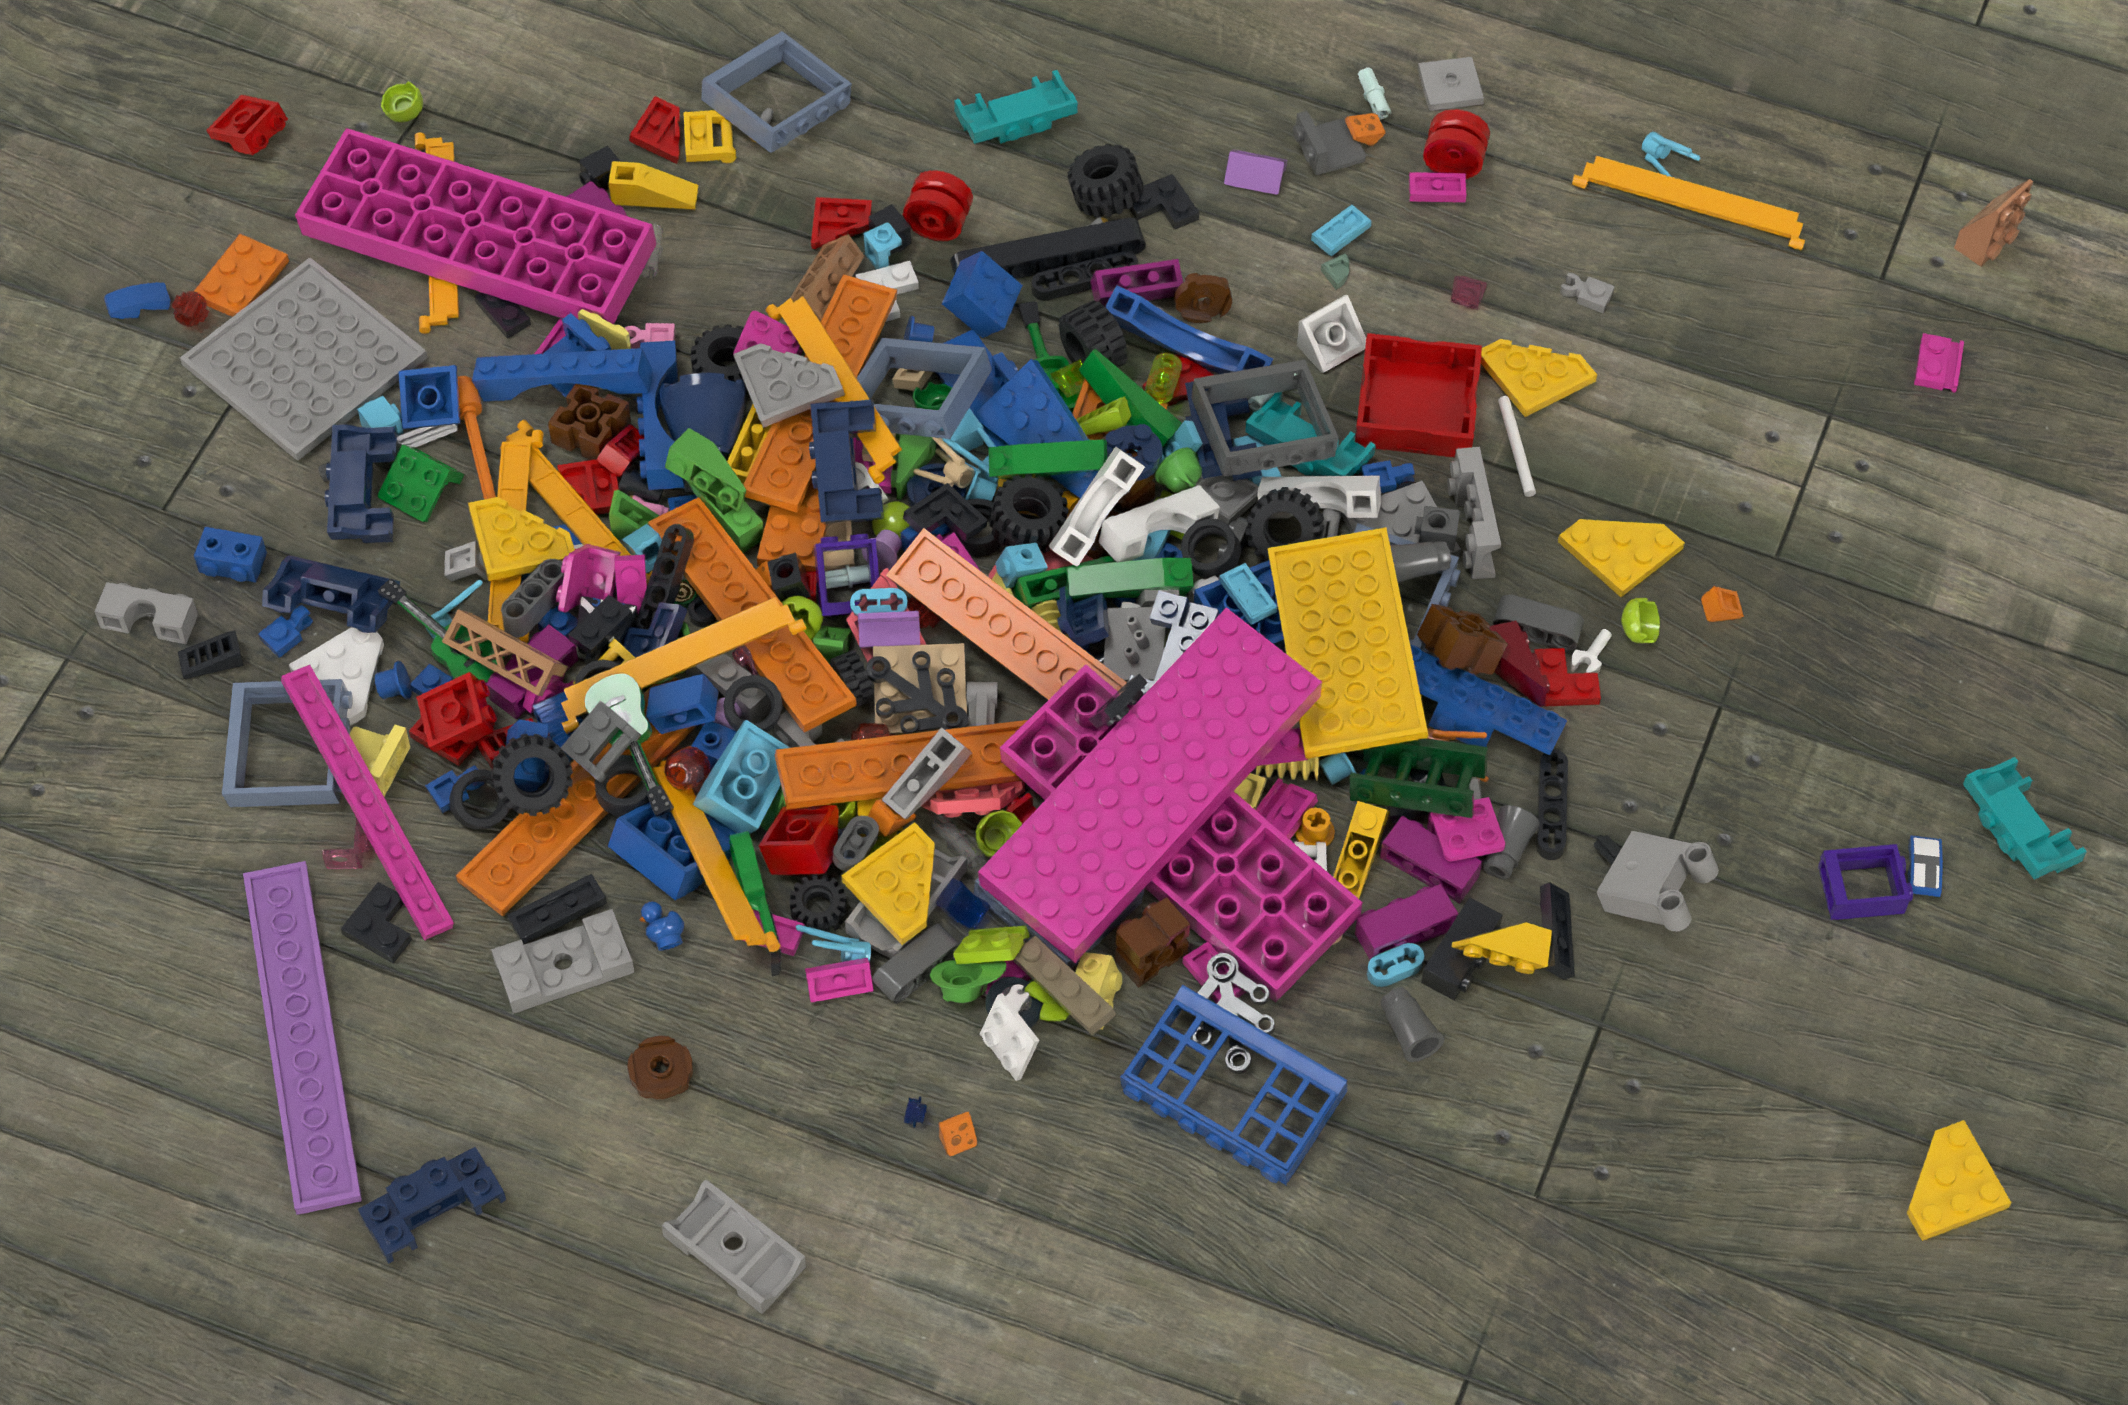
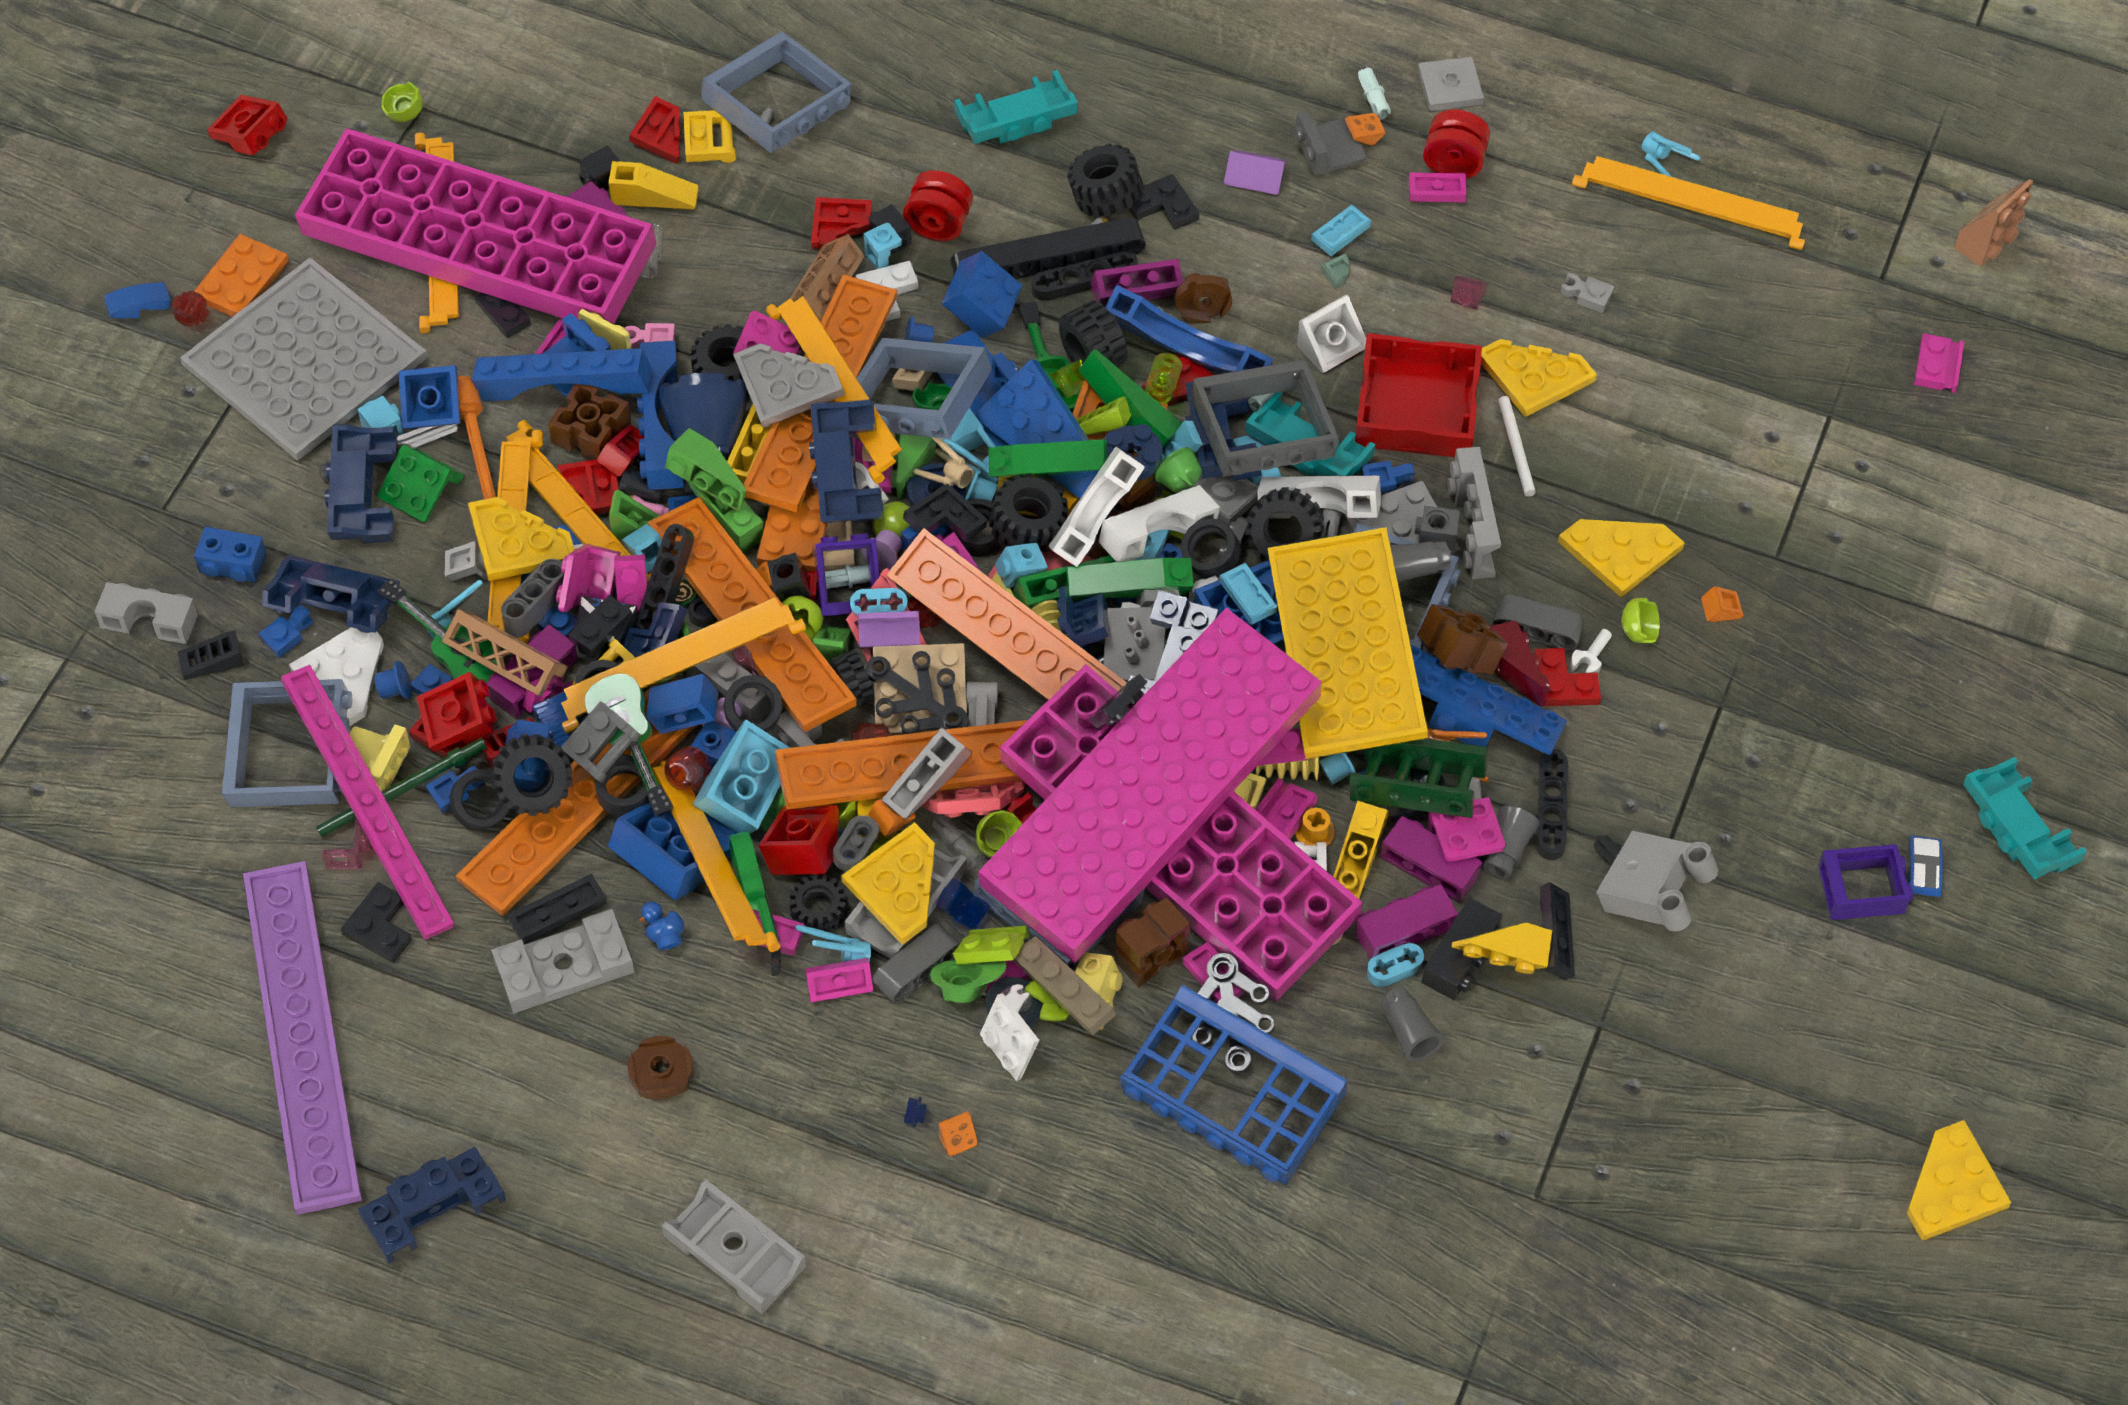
none -> dark green bar [316,738,487,837]

